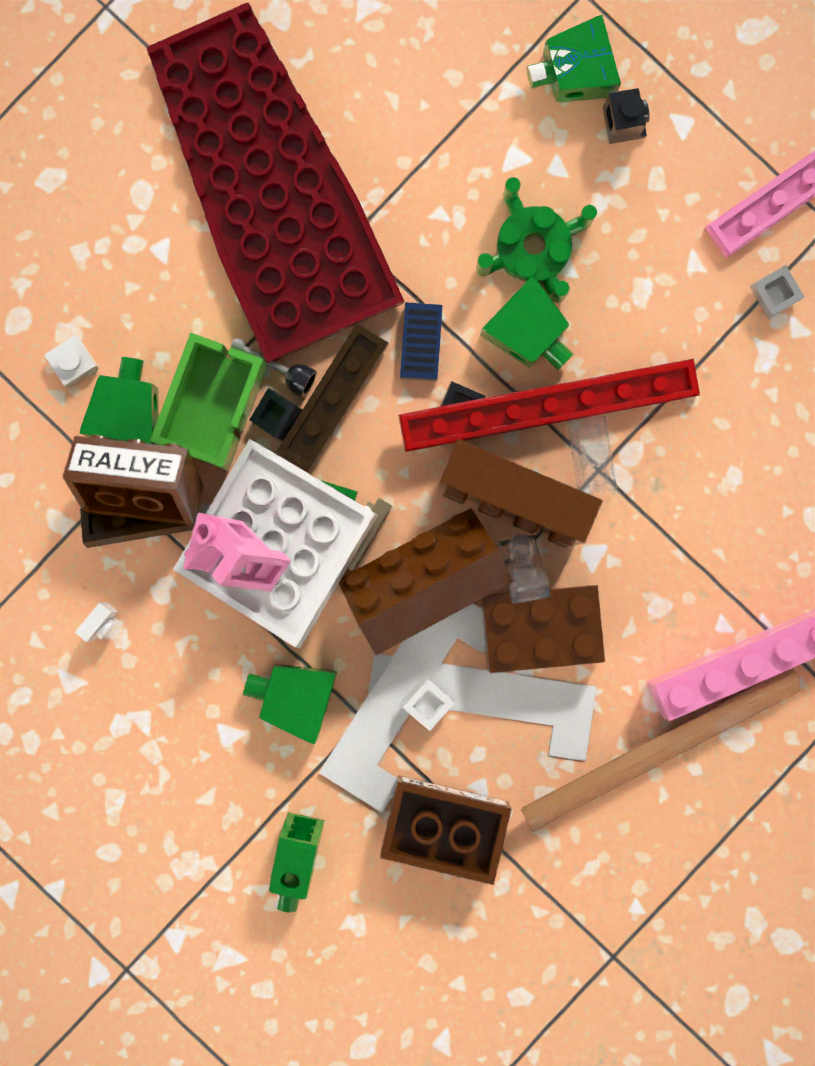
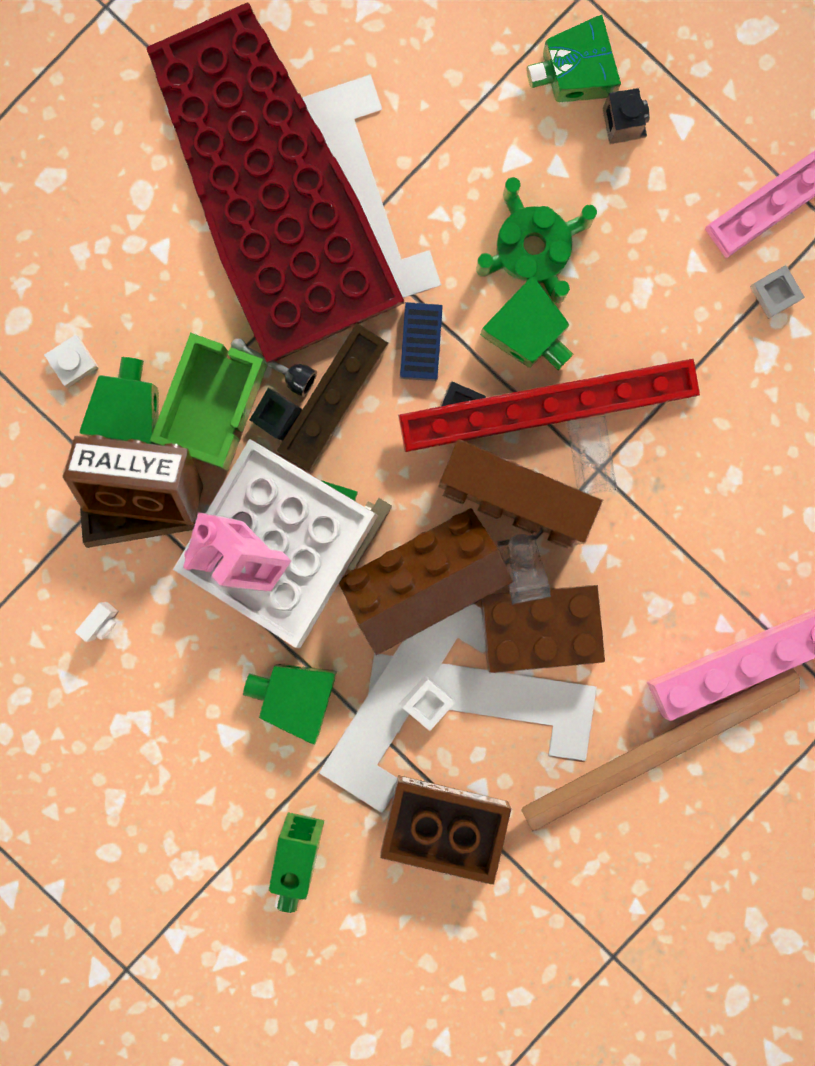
none -> white sticker [302,74,441,298]

